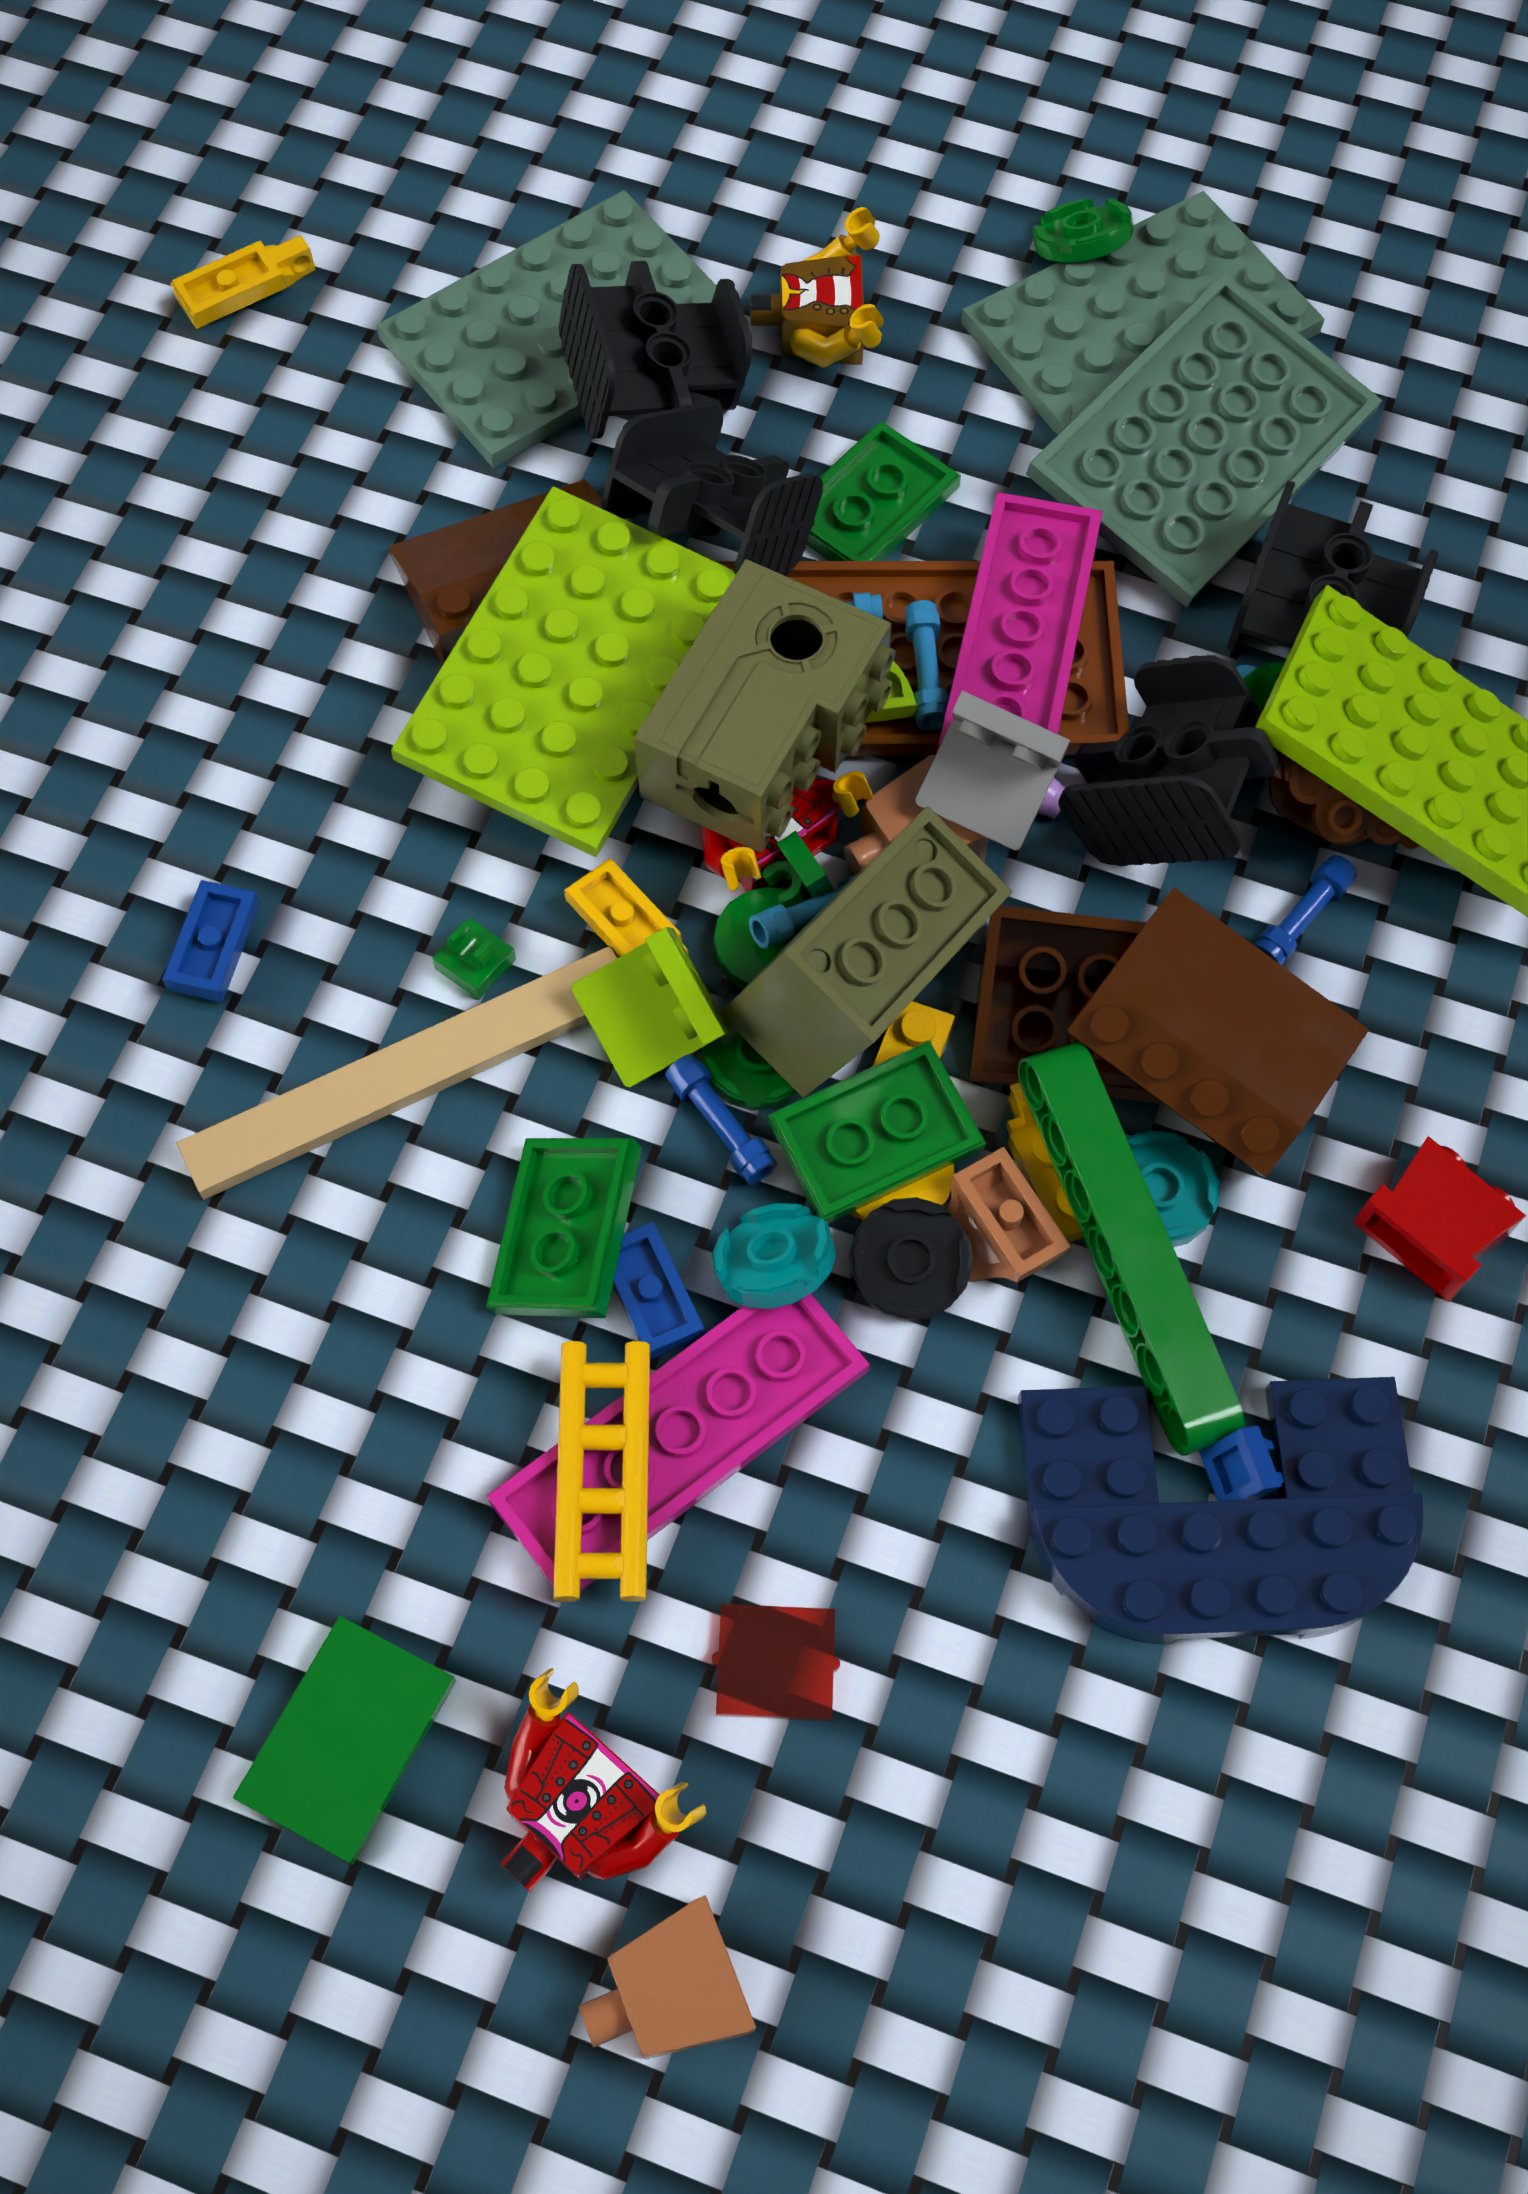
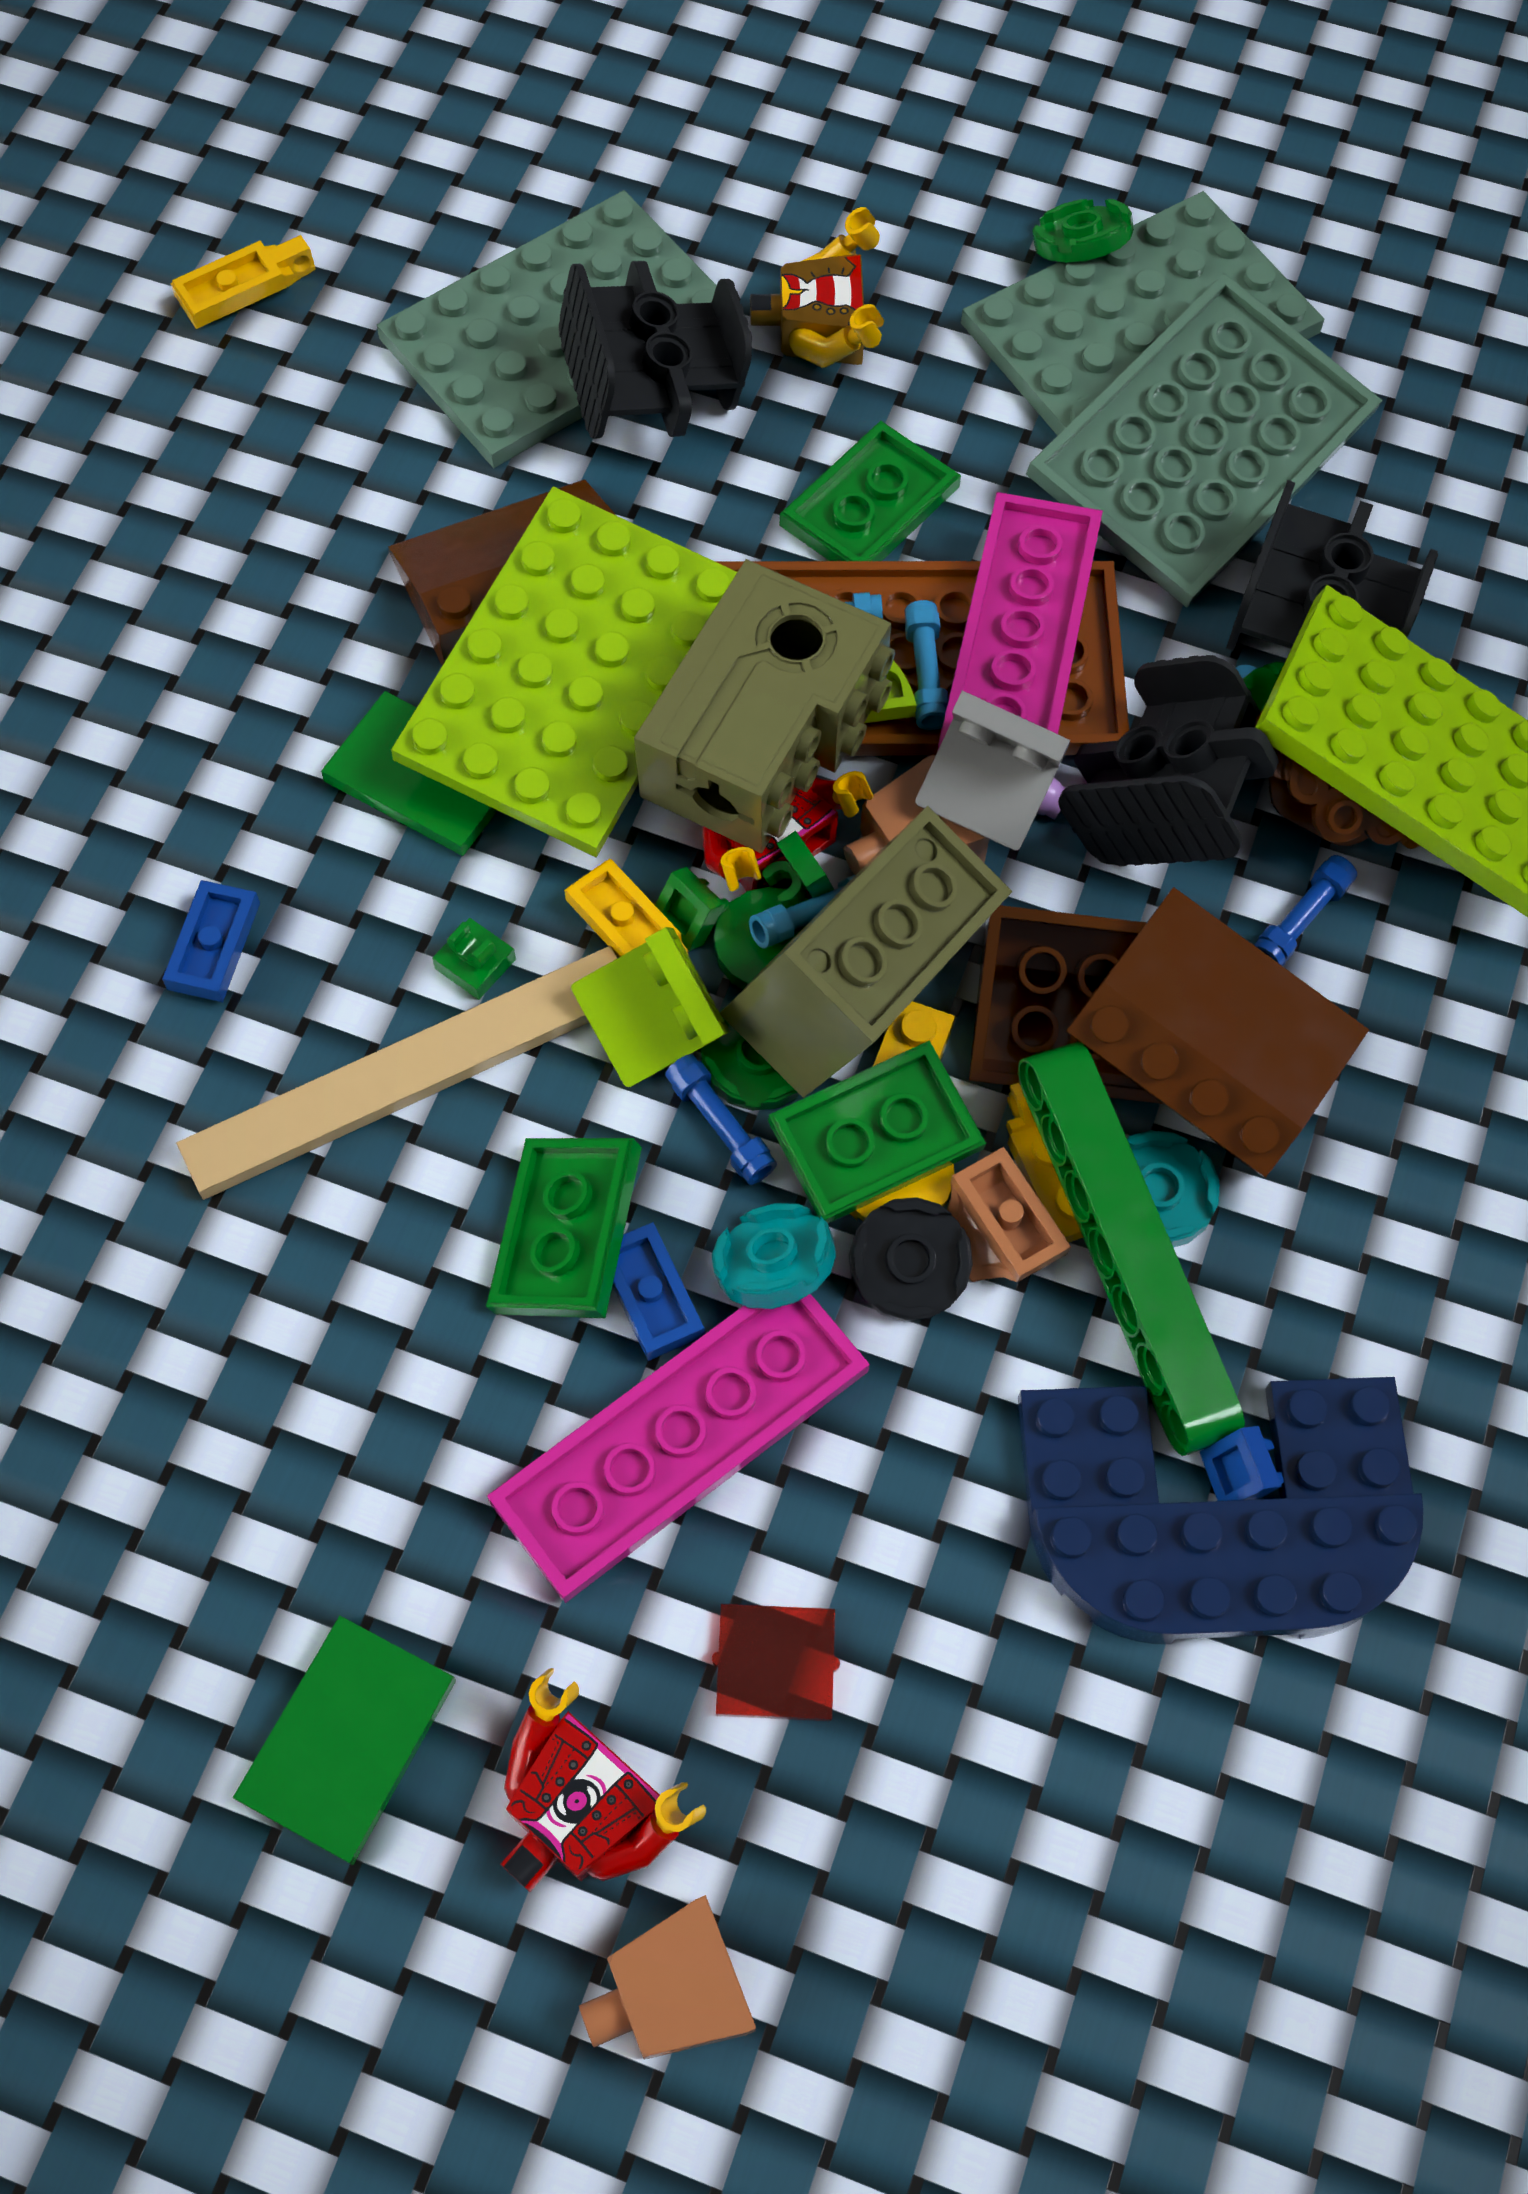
yellow bar [553,1341,650,1602] -> none
black piece [601,402,823,576] -> none
red hips [1353,1136,1526,1302] -> none
none -> green tile [321,691,498,856]
none -> green tile [655,867,729,951]

